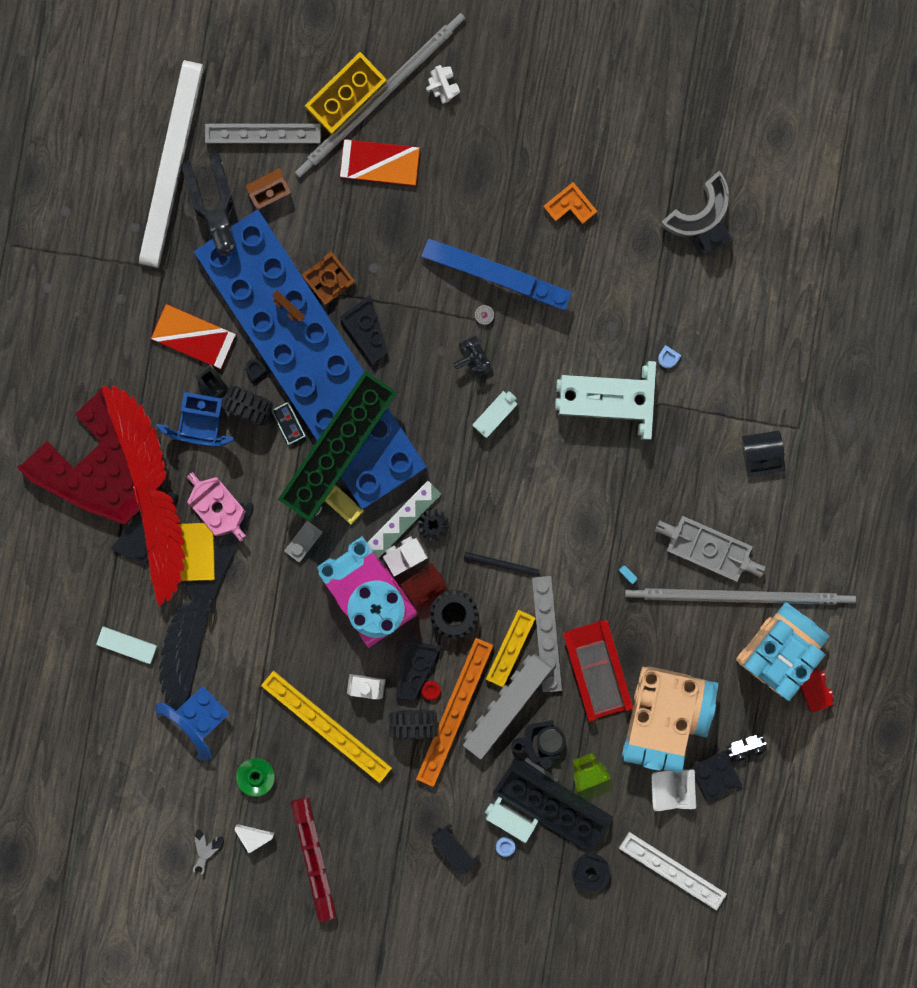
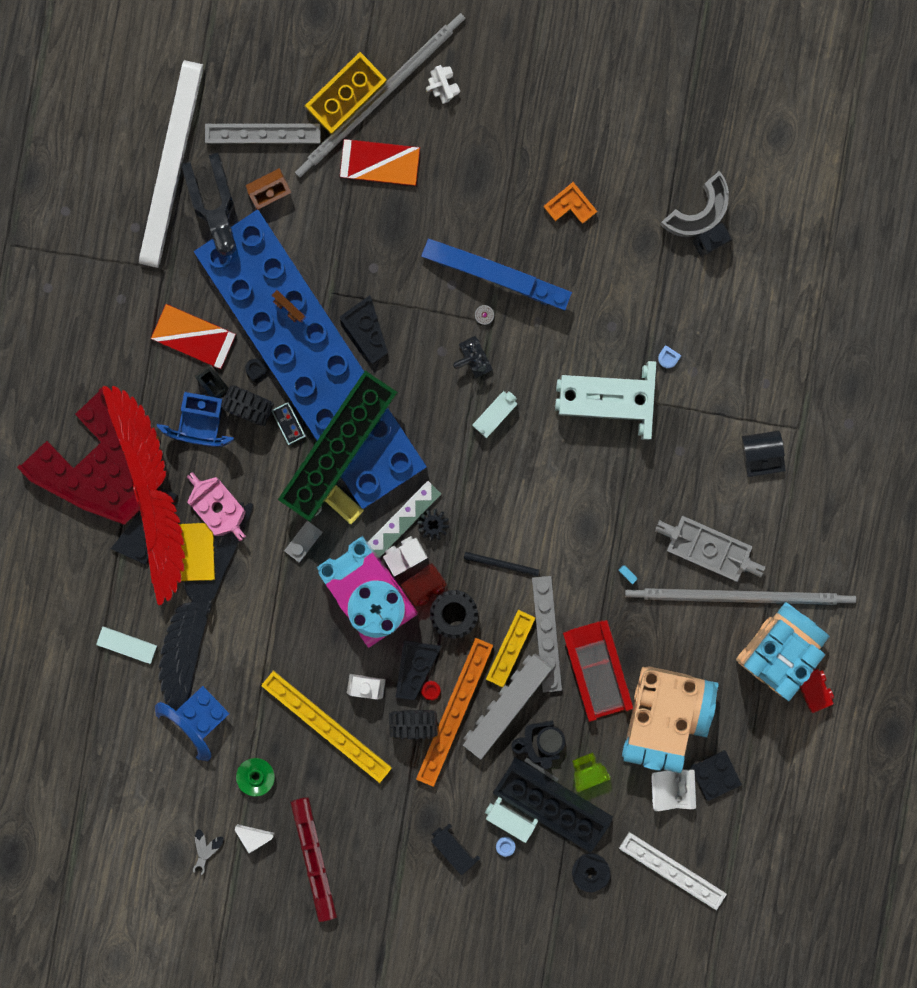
dark orange brick [302,251,355,306] -> none
hinge [726,734,767,762] -> none

